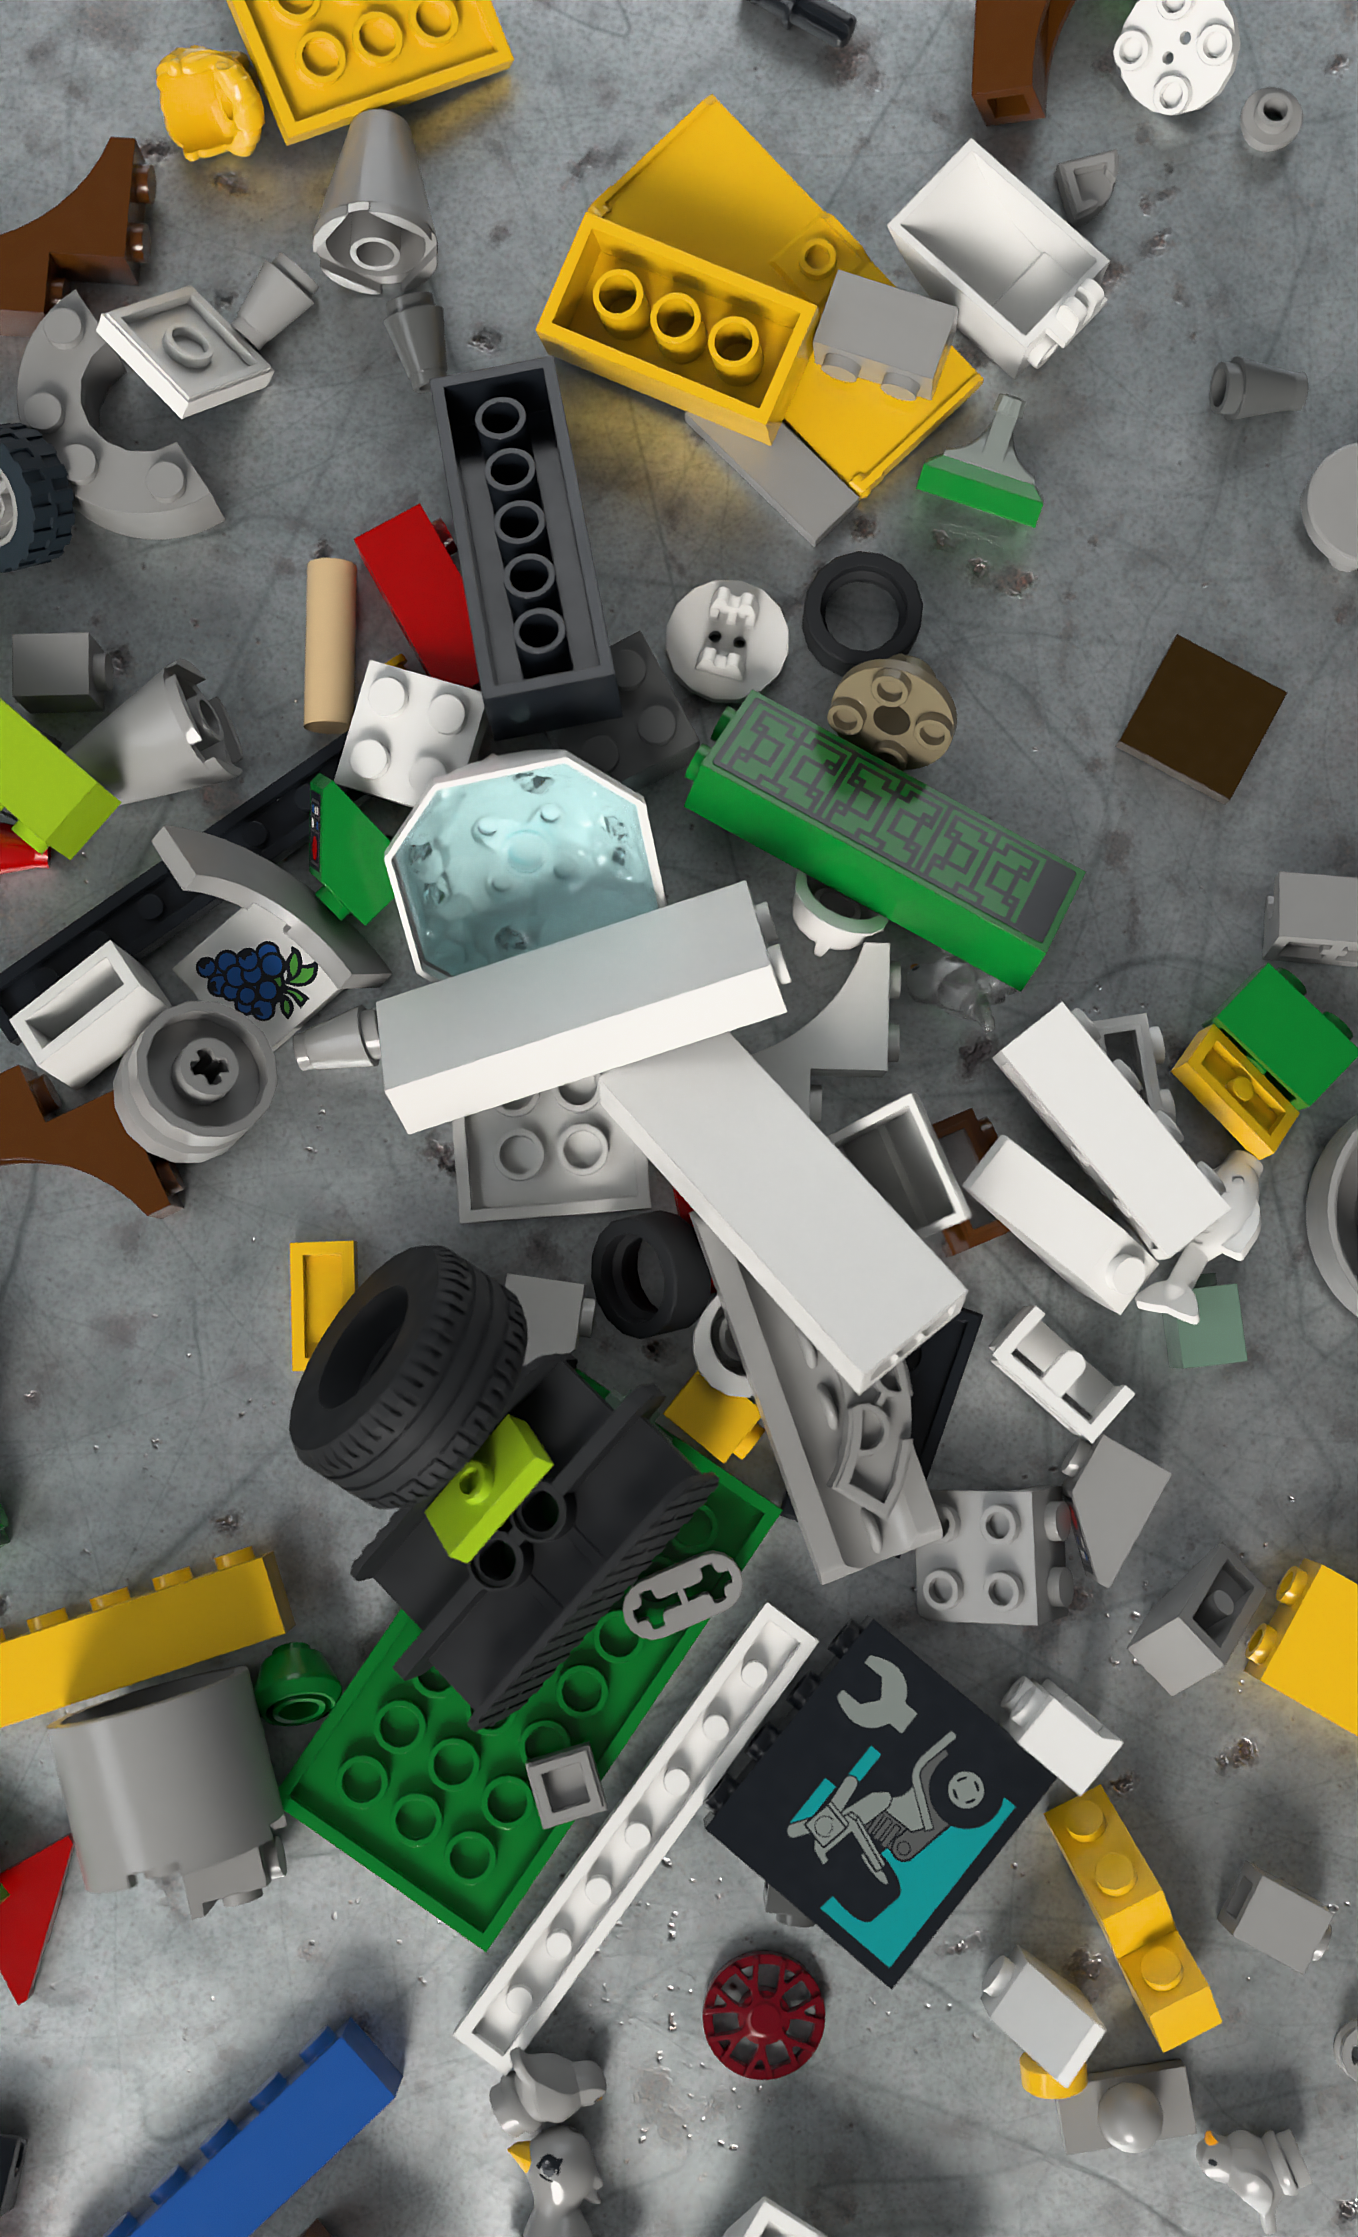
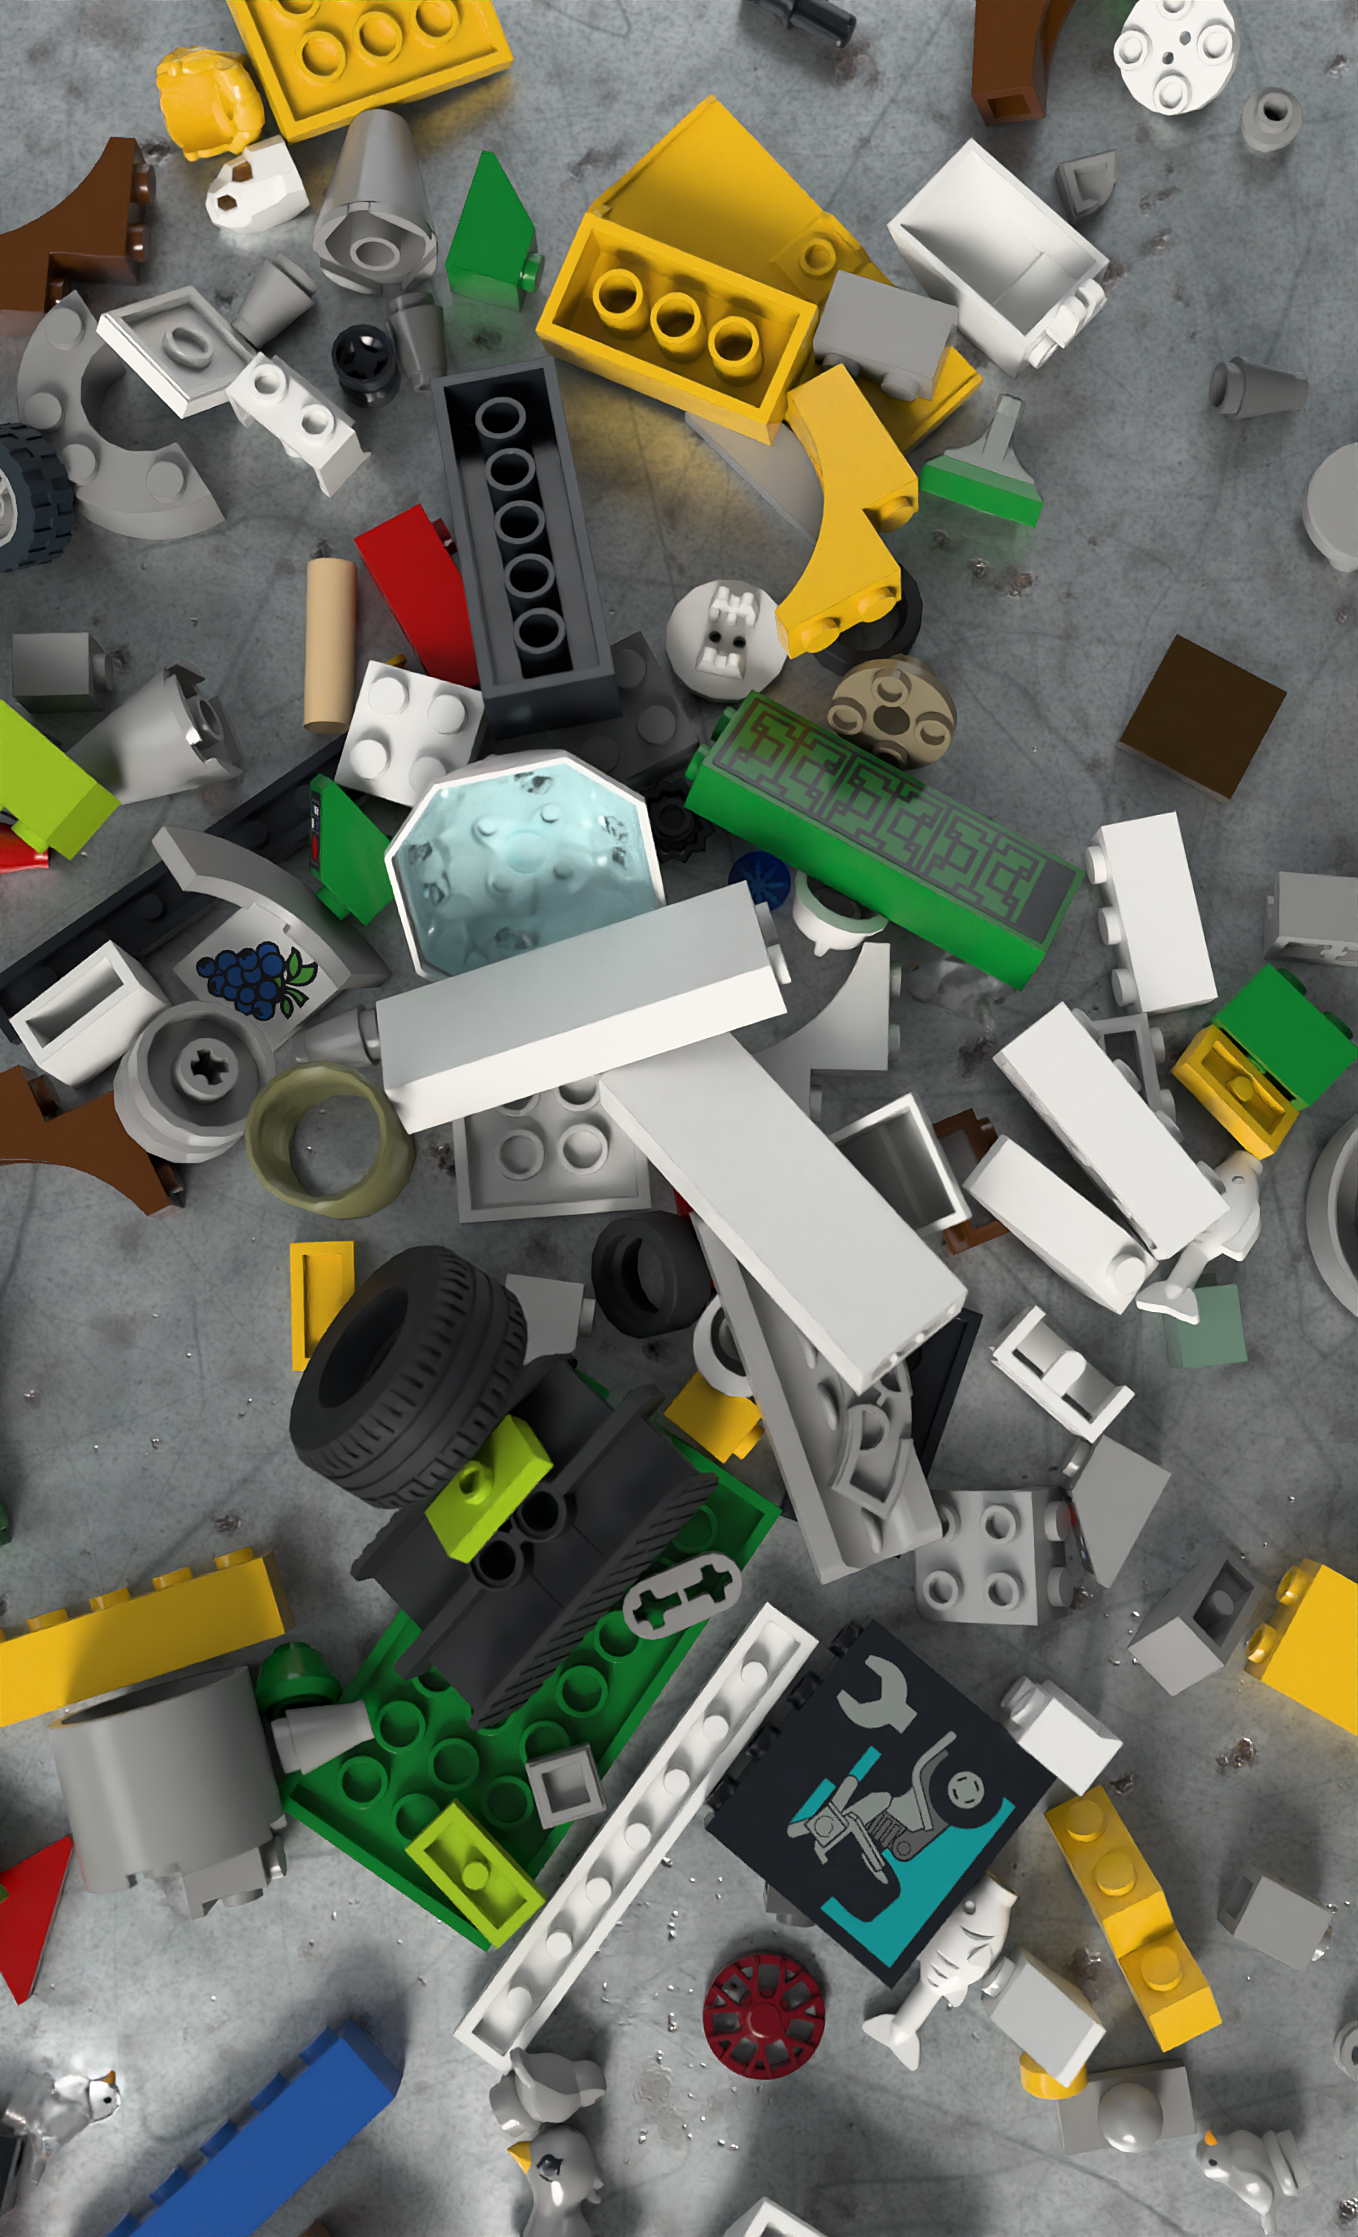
none -> clear animal [0,2069,121,2186]
none -> white rock [205,134,310,234]
none -> white window [225,351,371,498]
none -> olive piece [244,1060,416,1220]
none -> light grey cone [271,1699,374,1775]
none -> black wheel [331,324,401,410]
none -> lime plate [405,1798,547,1949]
none -> green slope [445,150,545,313]
none -> black piece [639,778,716,864]
none -> clear blue tile [727,851,791,915]
none -> yellow arch [774,363,919,660]
none -> white animal [862,1871,1018,2071]
none -> white brick [1084,811,1218,1017]

